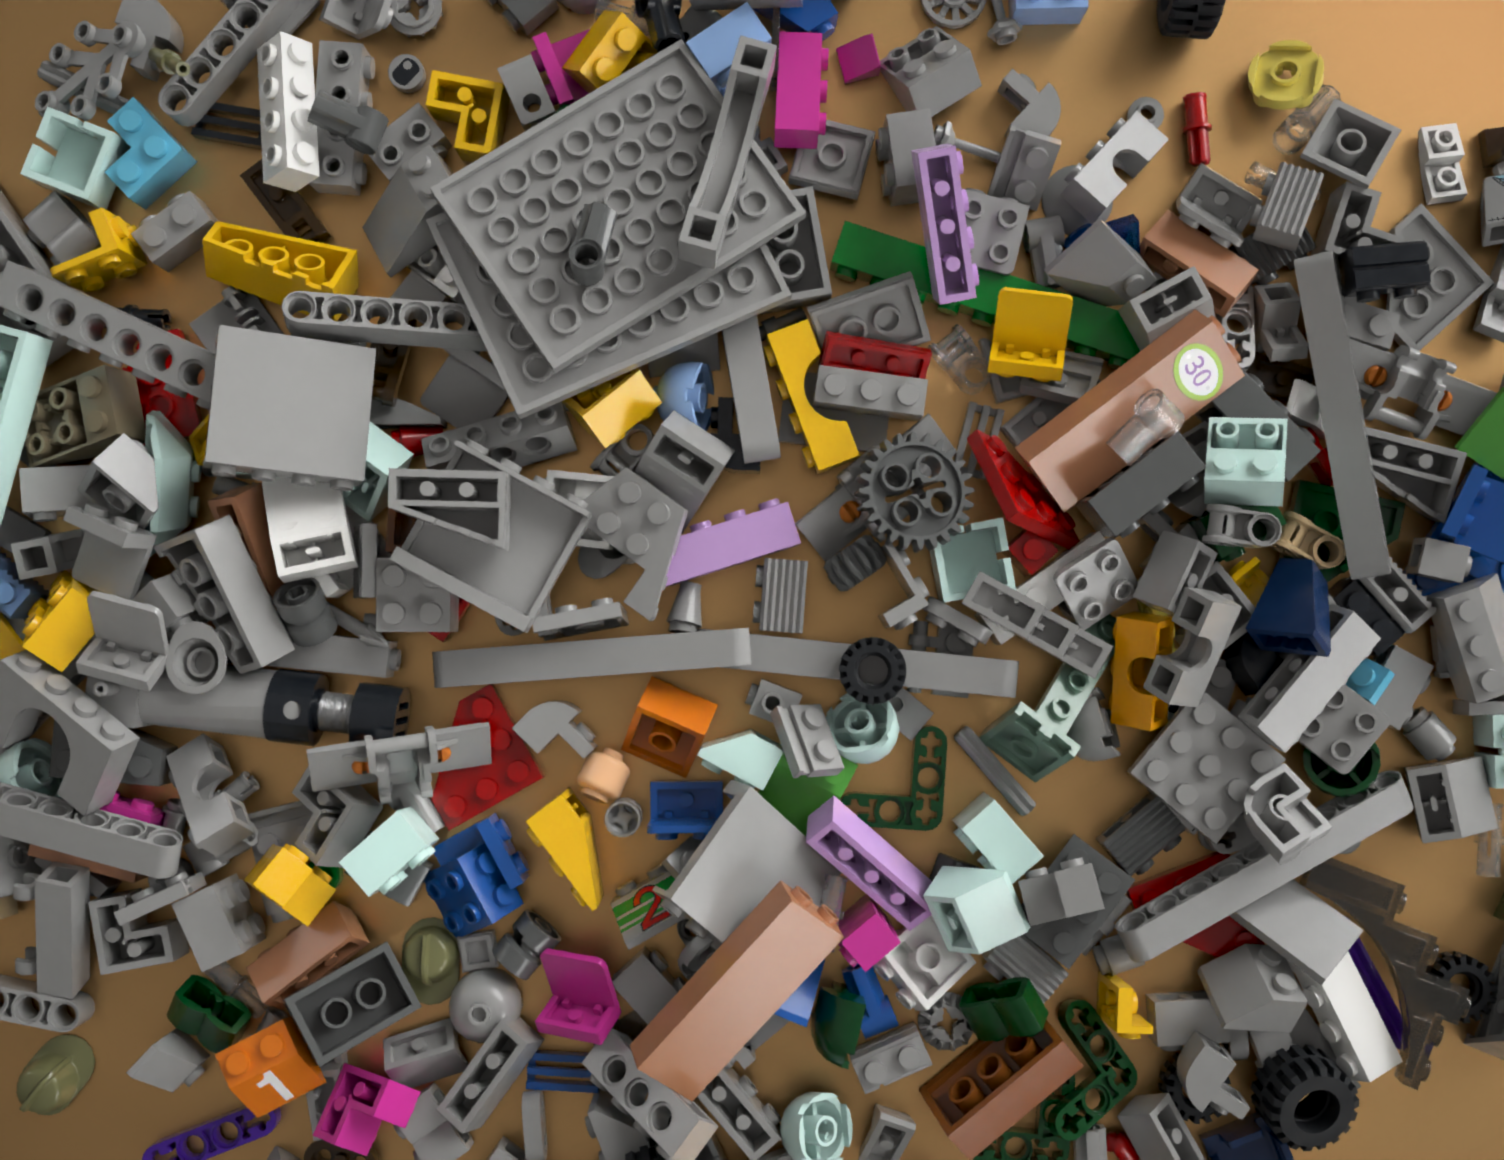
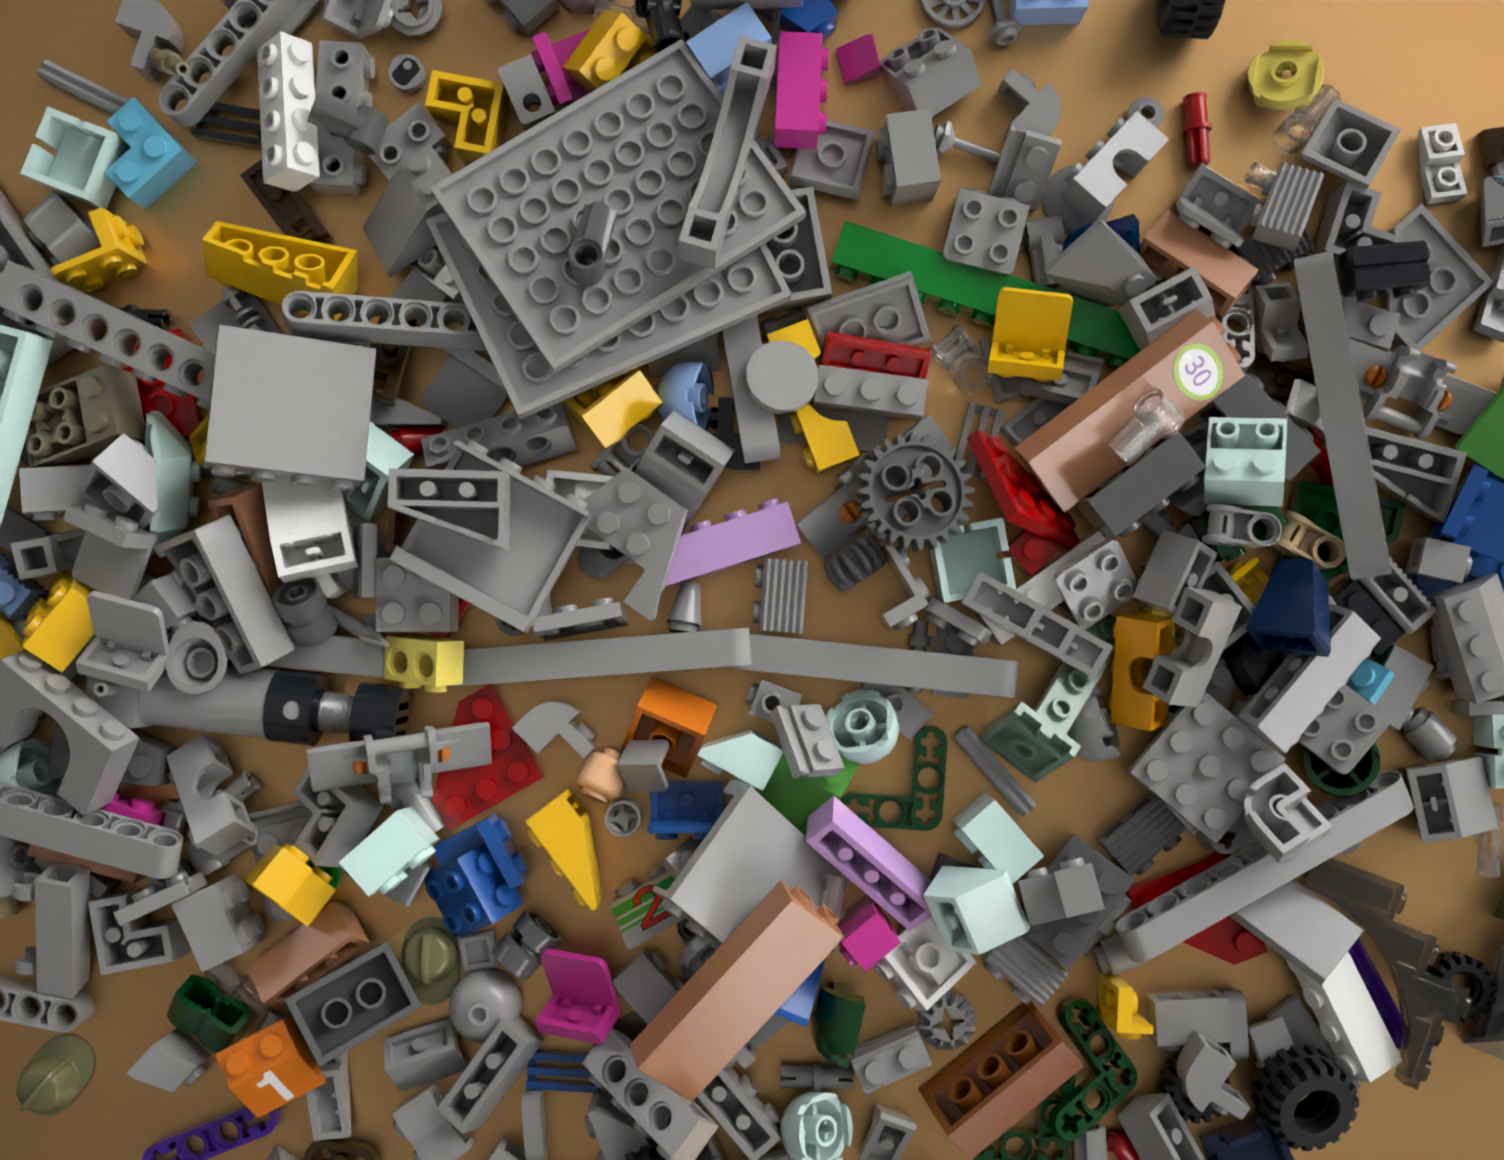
light grey plant [35,21,146,121] -> none
light grey brick [131,191,218,272] -> none
dark pink brick [313,1063,420,1156] -> none
black tyre [839,637,906,705] -> none
blue piece [842,964,899,1039] -> none
lavender brick [911,143,979,305] -> none
dark green brick [959,977,1049,1042] -> none
light grey slope [1197,944,1308,1033] -> none
none -> light yellow brick [384,634,464,692]
none -> light grey panel [617,740,670,792]
none -> light grey tile [745,340,819,414]
none -> light grey pin [780,1062,854,1092]

